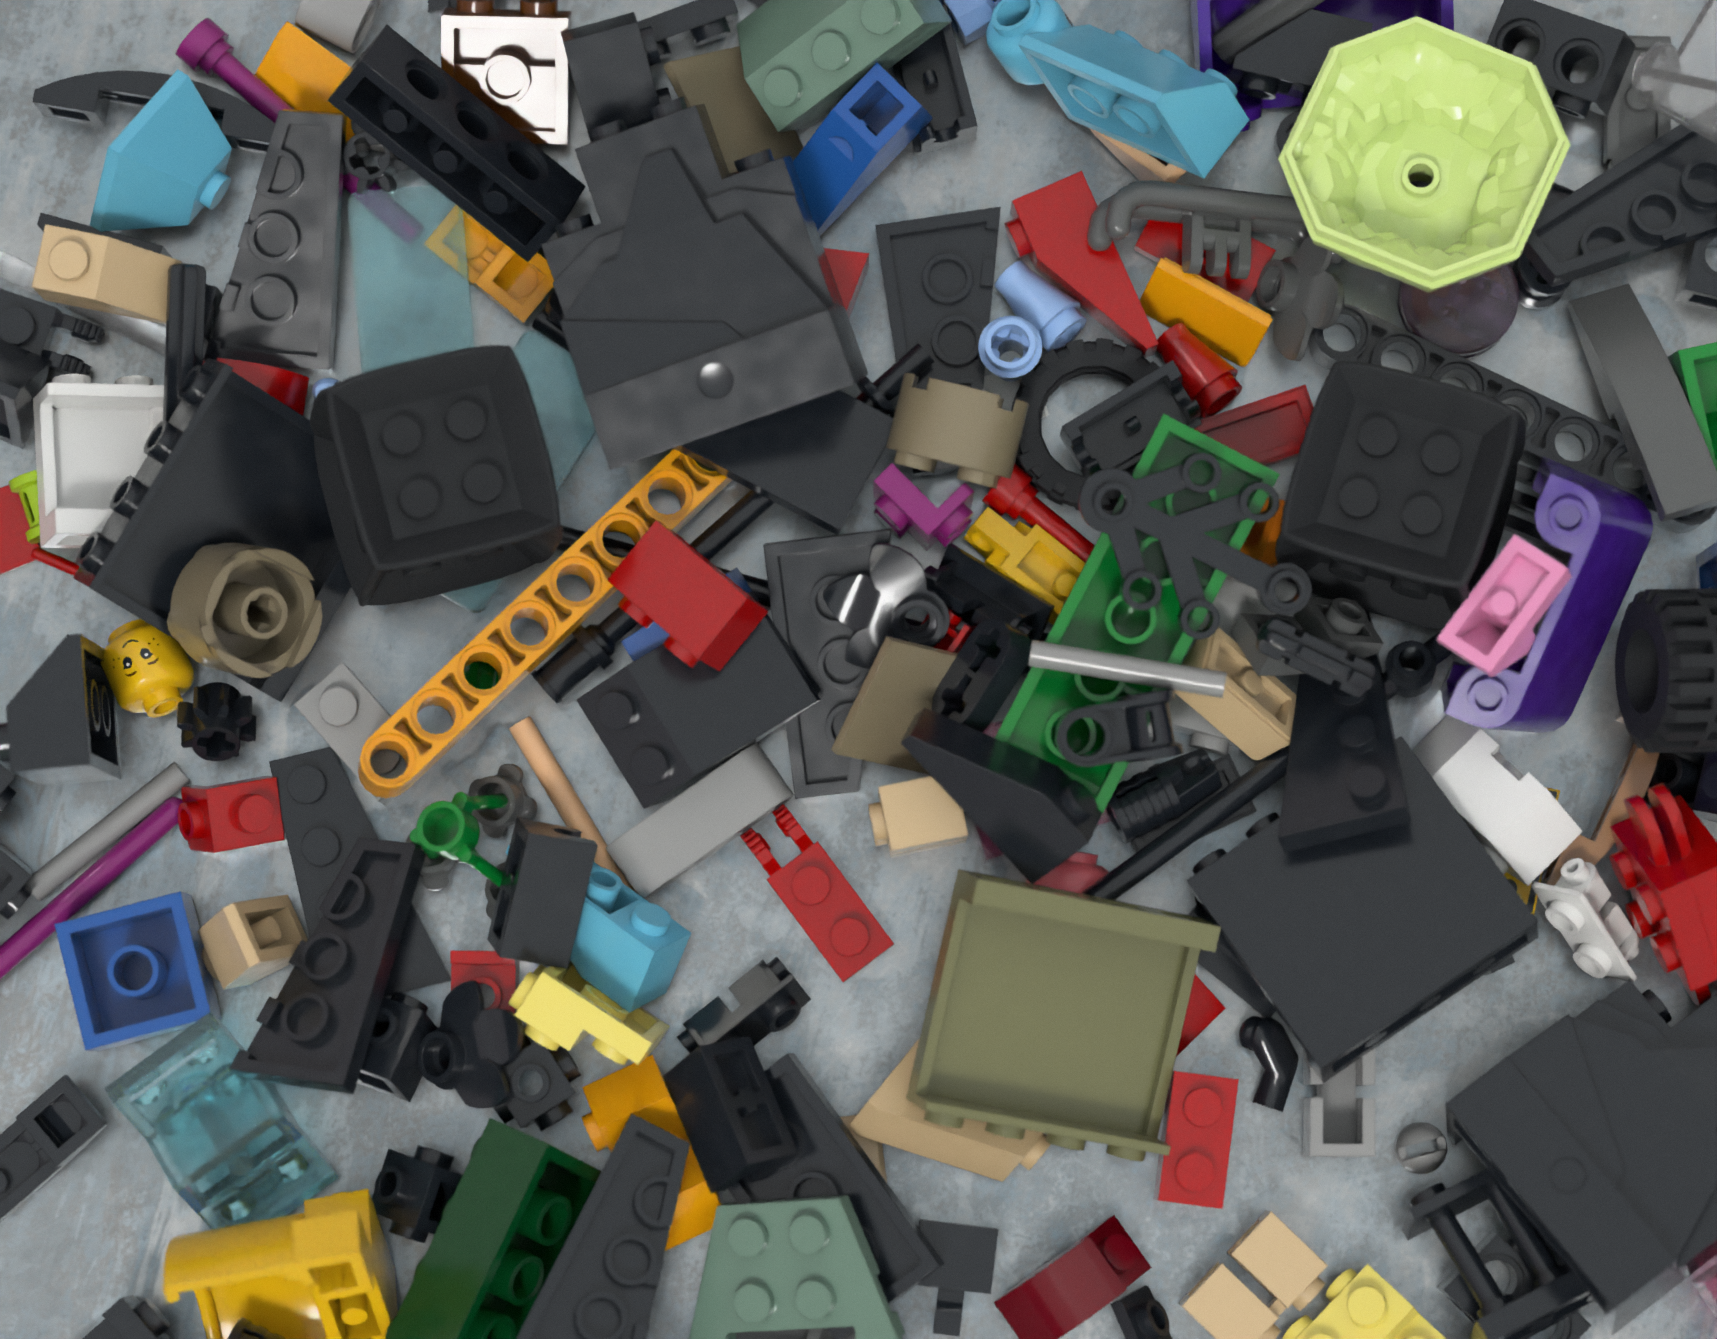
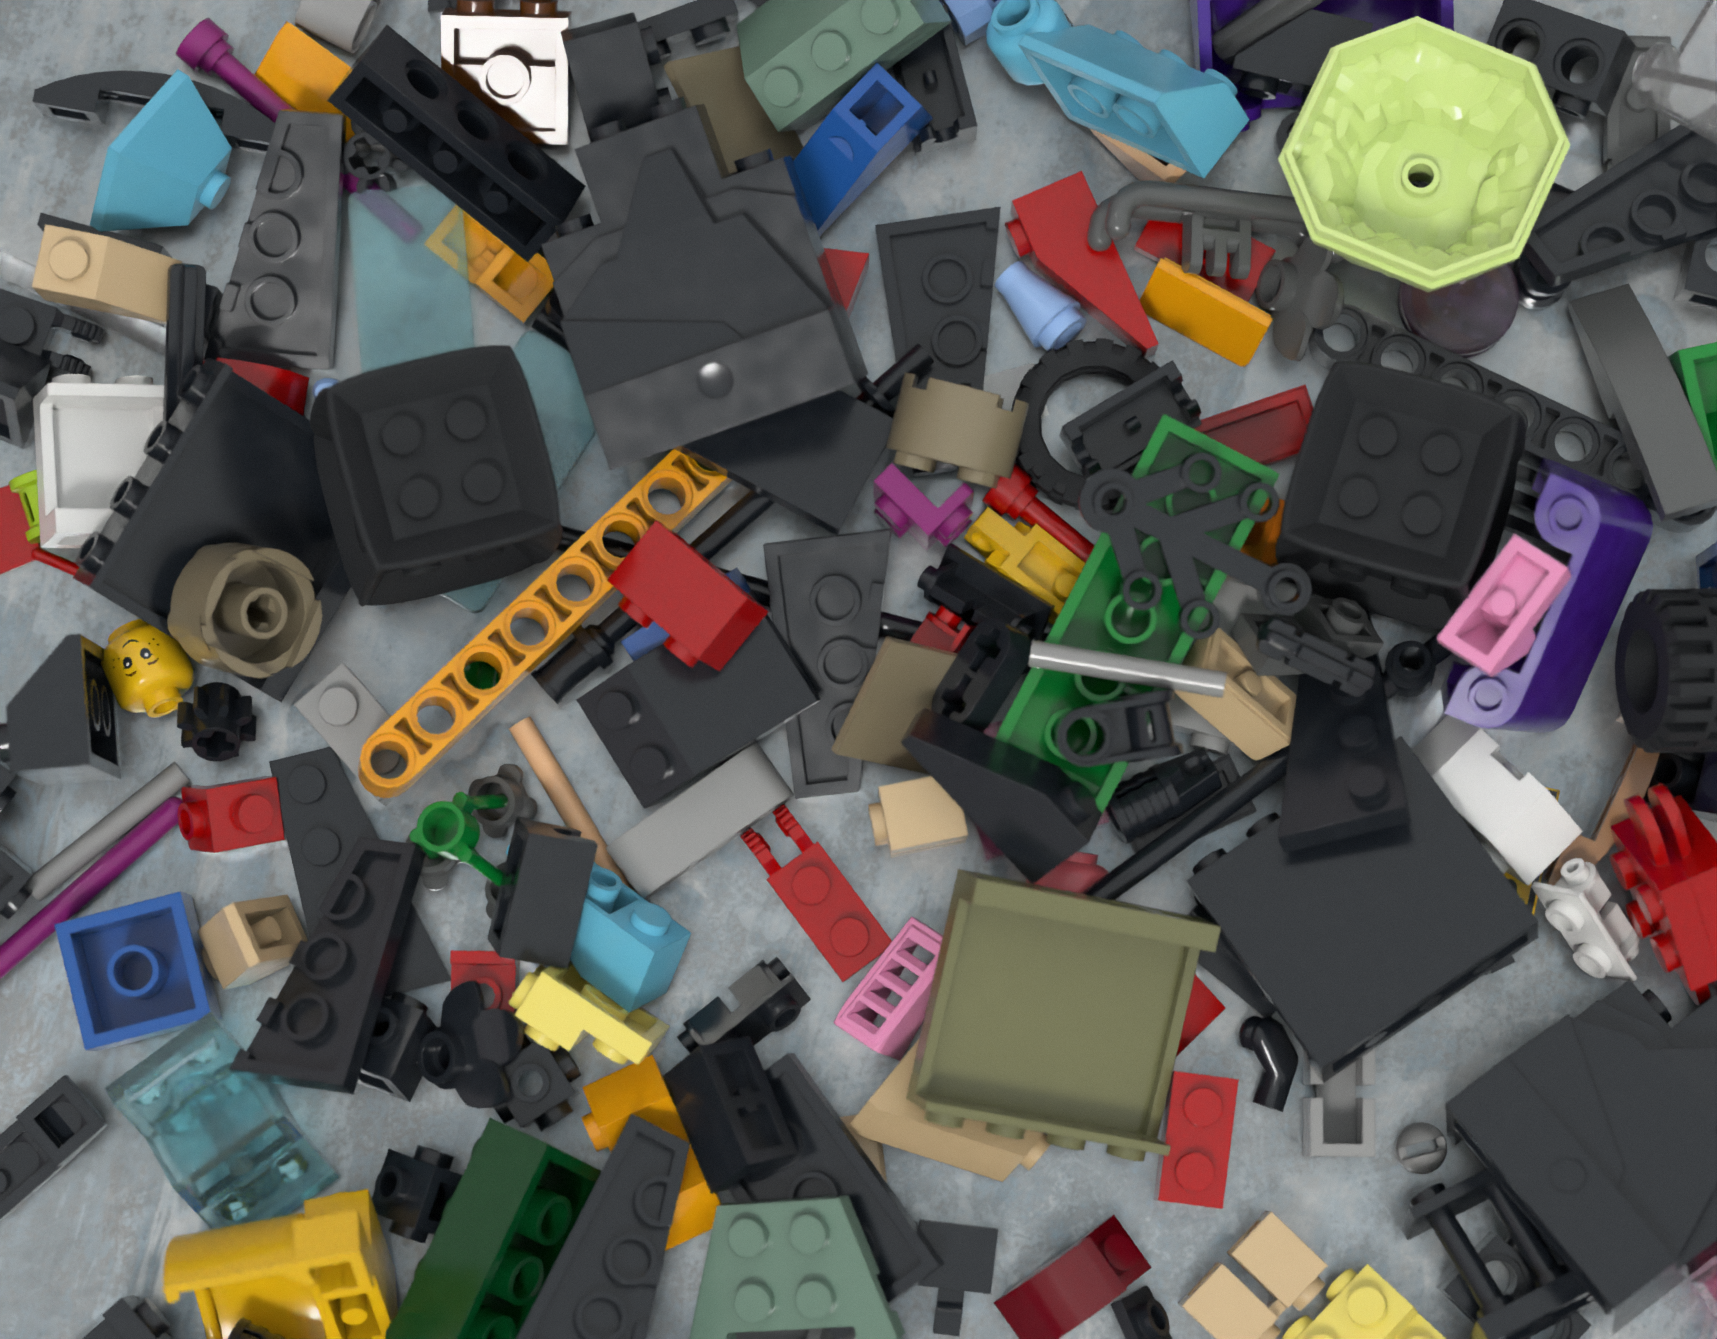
black plate [823,543,950,669] -> none
light blue cone [978,316,1042,382] -> none
red cone [1156,322,1242,419] -> none
none -> bright pink slope [833,917,943,1061]

